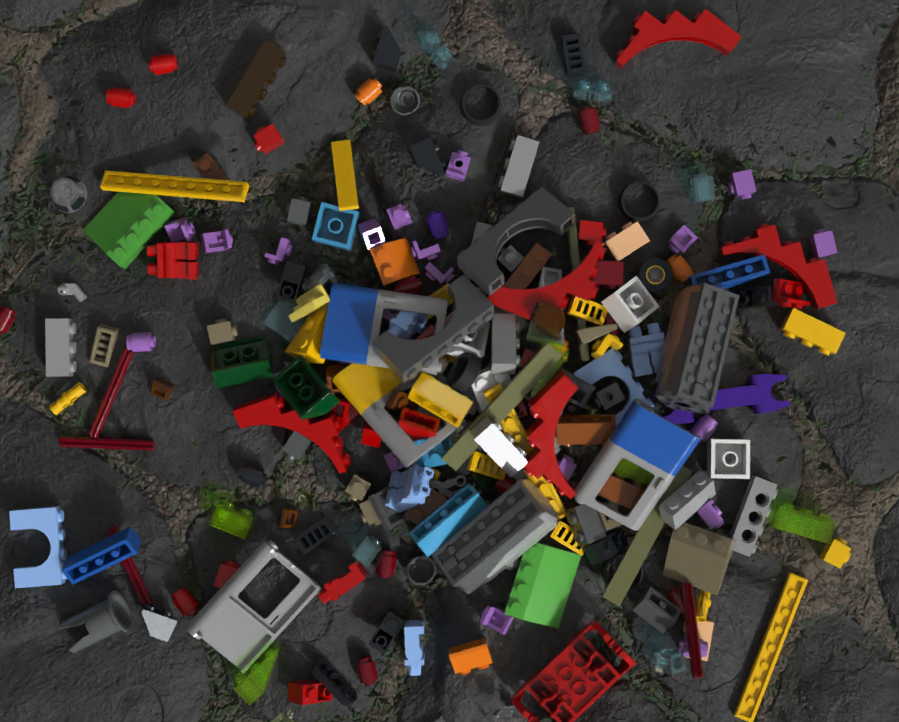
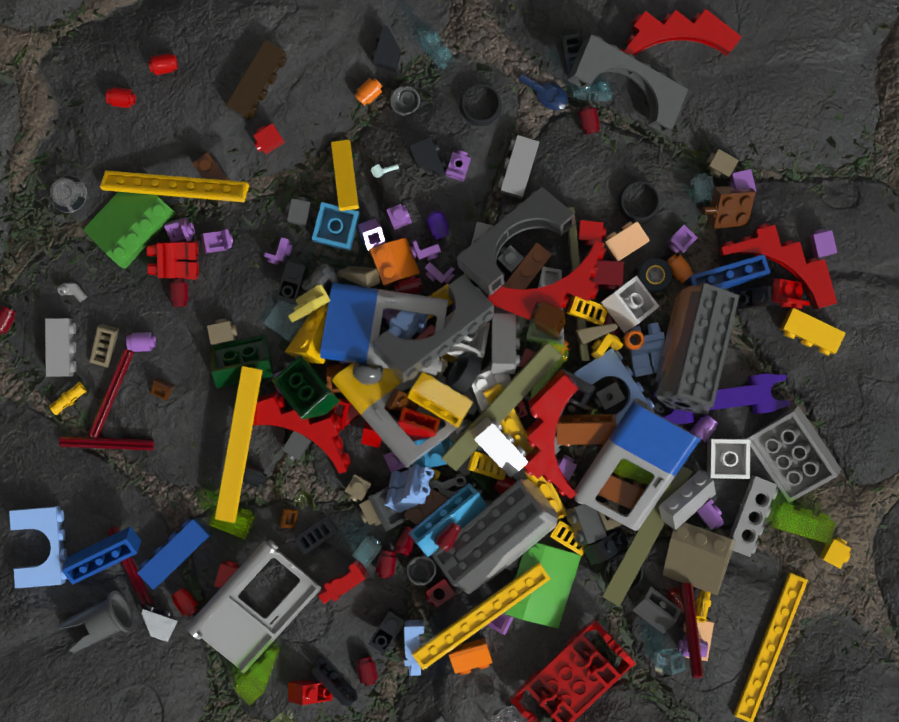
none -> blue brick [137,518,212,589]
none -> dark red brick [169,279,189,307]
none -> yellow tile [215,366,262,523]
none -> dark tan slope [337,266,380,288]
none -> dark grey hair [352,364,384,385]
none -> light aqua hand [371,164,399,178]
none -> dark red cone [394,526,414,556]
none -> yellow tile [411,562,551,670]
none -> dark red brick [425,576,456,608]
none -> dark red cone [434,521,461,552]
none -> dark blue piece [519,73,568,111]
none -> dark grey arch [567,35,688,134]
none -> orange brick [623,330,645,350]
none -> reddish brown plate [701,186,756,229]
none -> dark tan brick [706,149,739,180]
none -> light grey slope [746,406,841,503]

